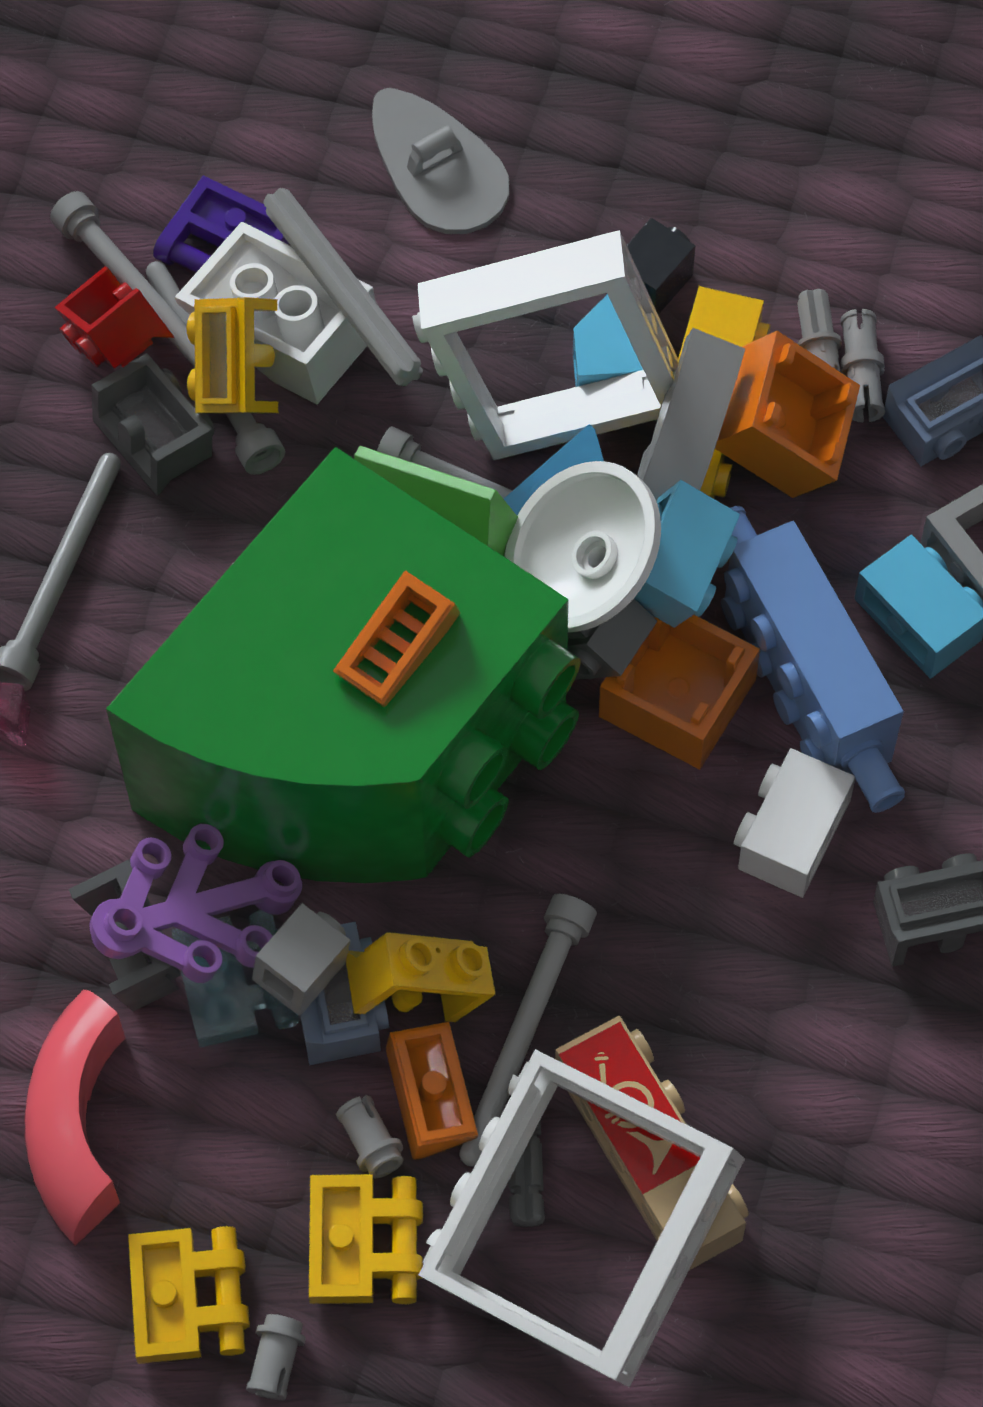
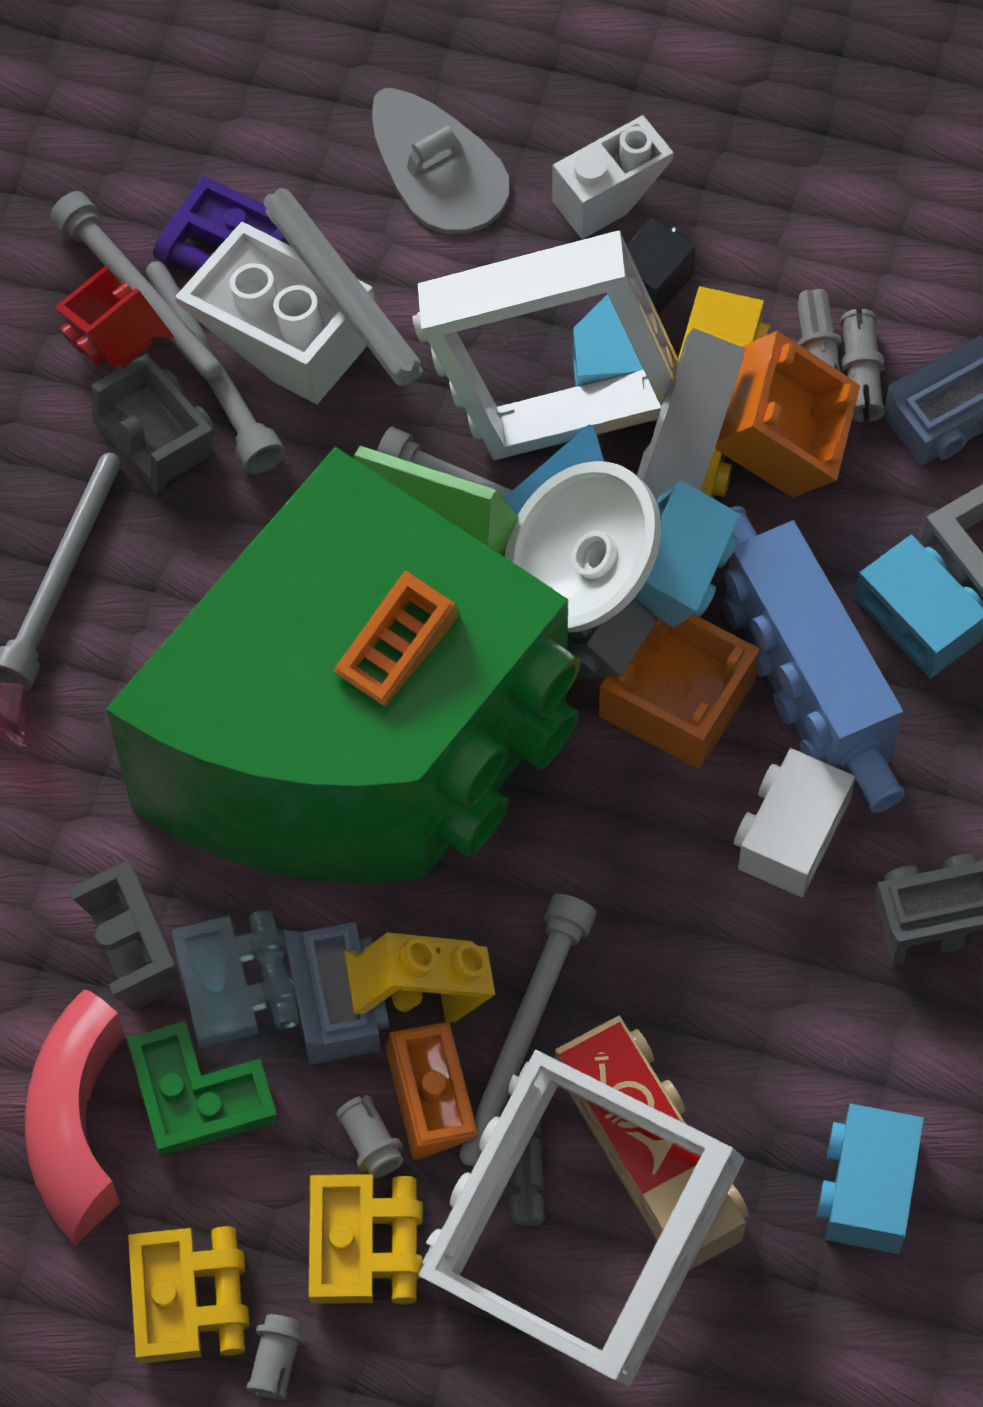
medium lavender plant [90,824,302,983] -> none
yellow window [186,297,278,413] -> none
light grey brick [252,903,351,1016] -> none
none -> green plate [127,1021,278,1157]
none -> white slope [552,115,674,239]
none -> medium azure brick [817,1104,924,1254]

